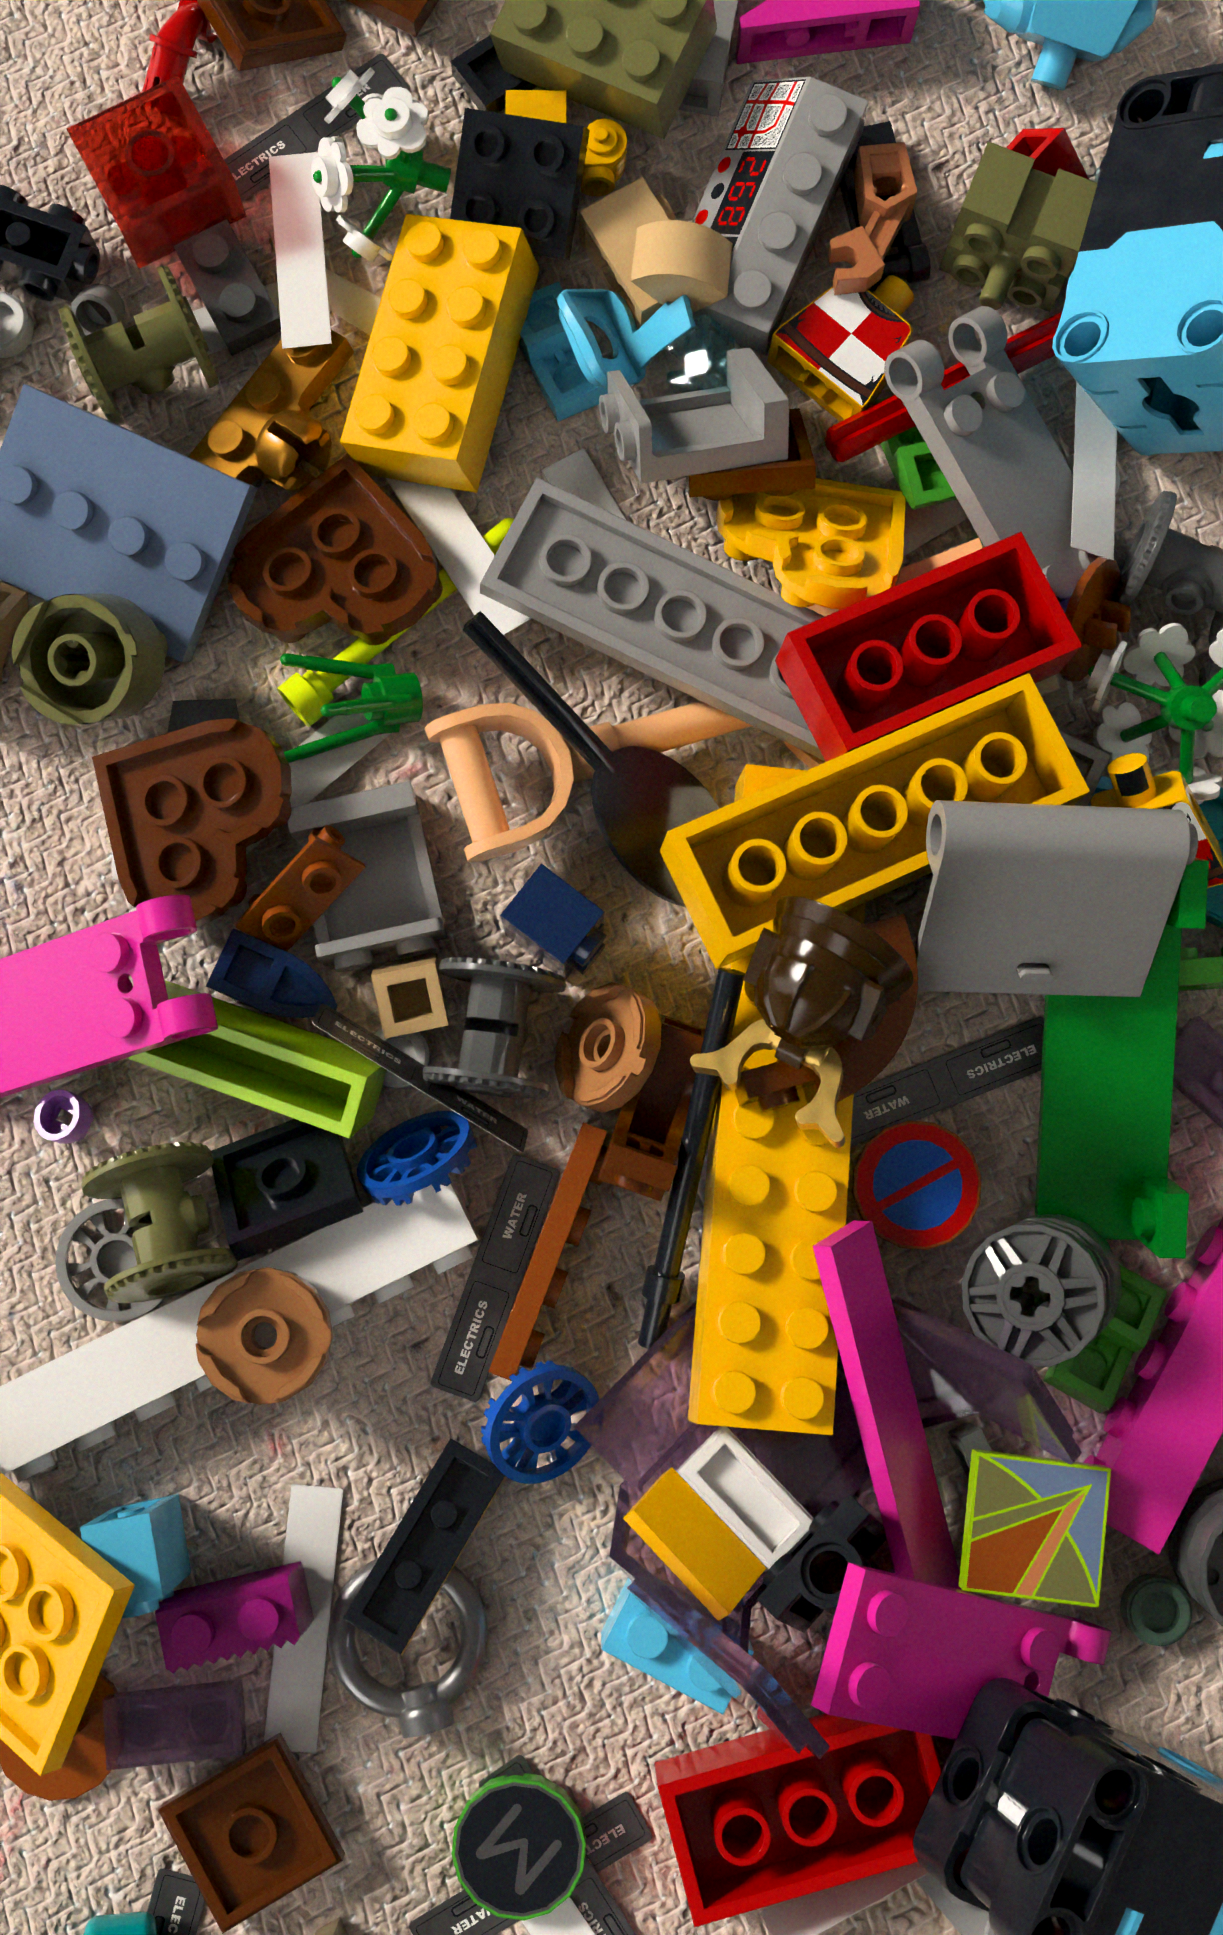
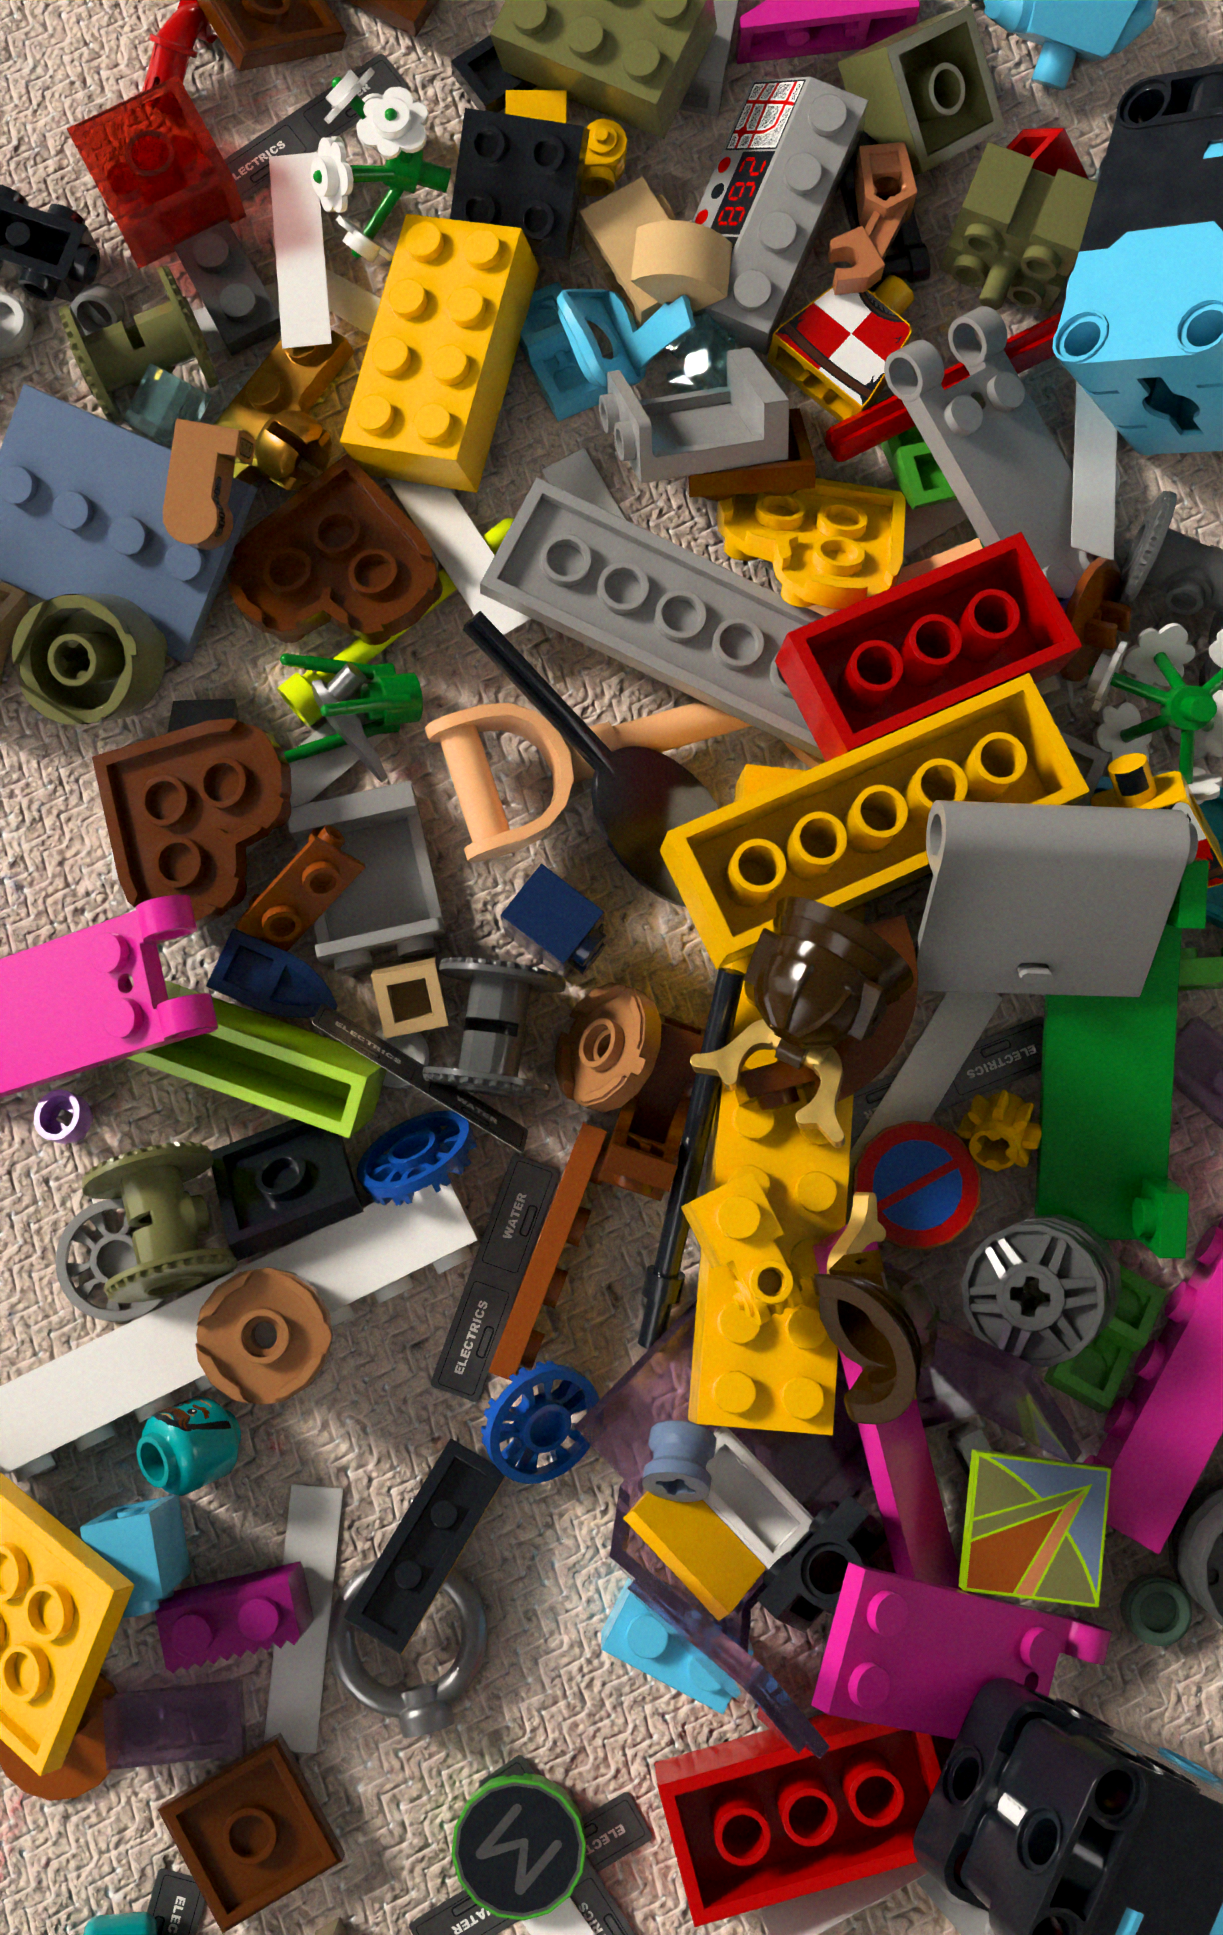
none -> clear light blue panel [123,363,211,447]
none -> teal head [137,1396,241,1496]
none -> medium nougat leg [163,418,256,550]
none -> flat silver bar [312,662,388,782]
none -> sand blue wheel [642,1421,717,1502]
none -> yellow brick [681,1170,803,1326]
none -> dark brown helmet [810,1192,940,1425]
none -> olive slope [838,4,1005,175]
none -> white sticker [848,992,1002,1192]
none -> yellow gear [957,1089,1042,1172]

